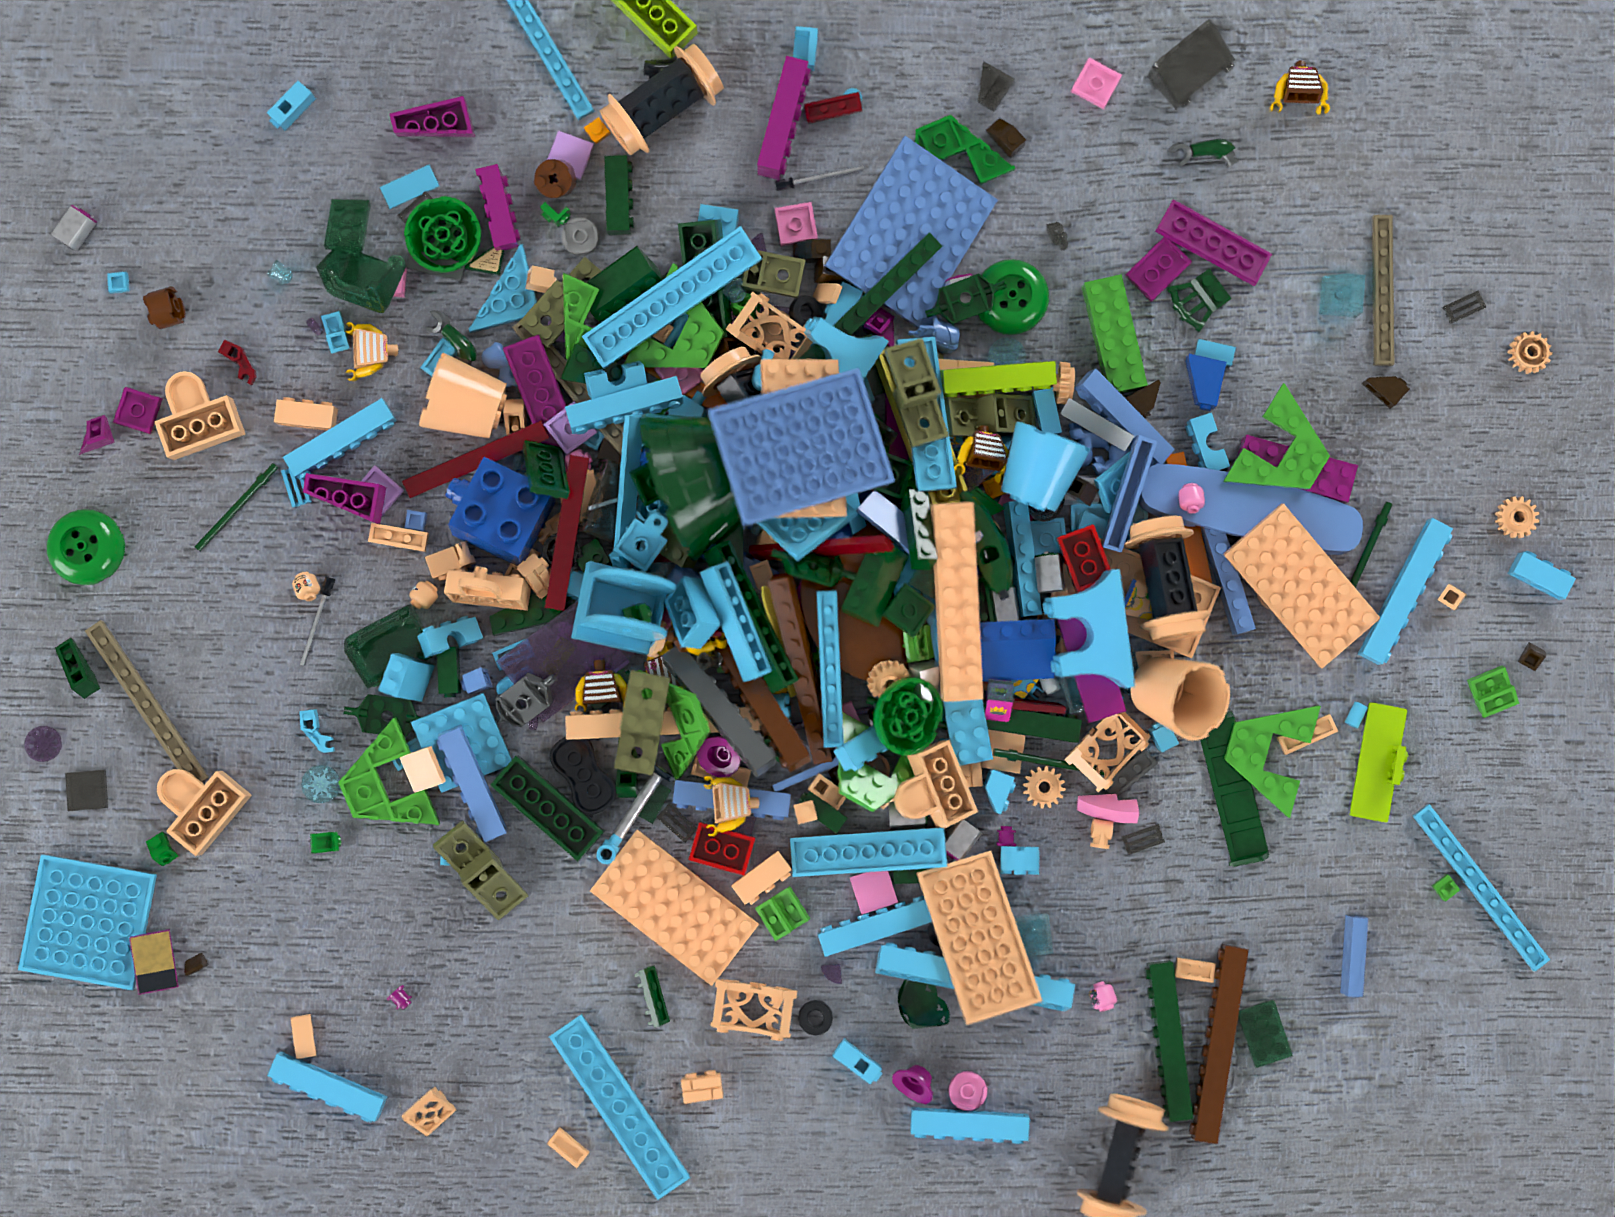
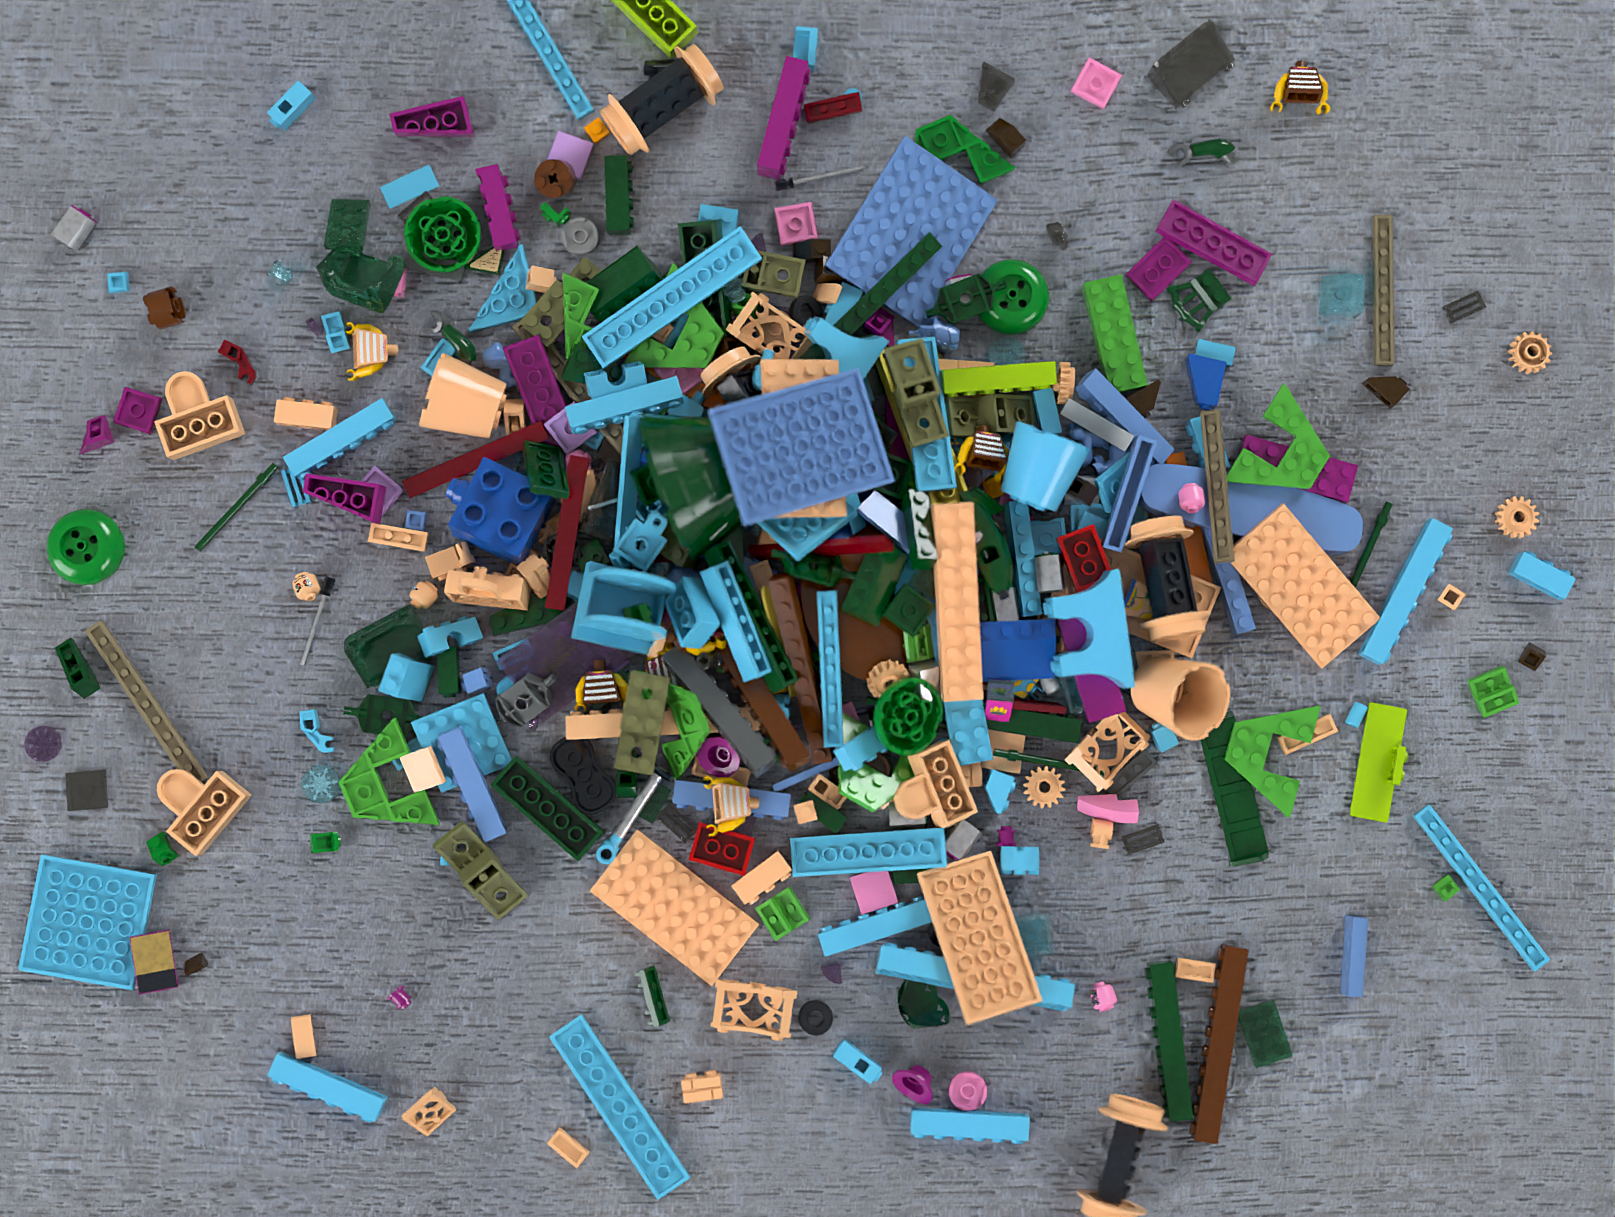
none -> dark tan tile [1200,409,1235,564]

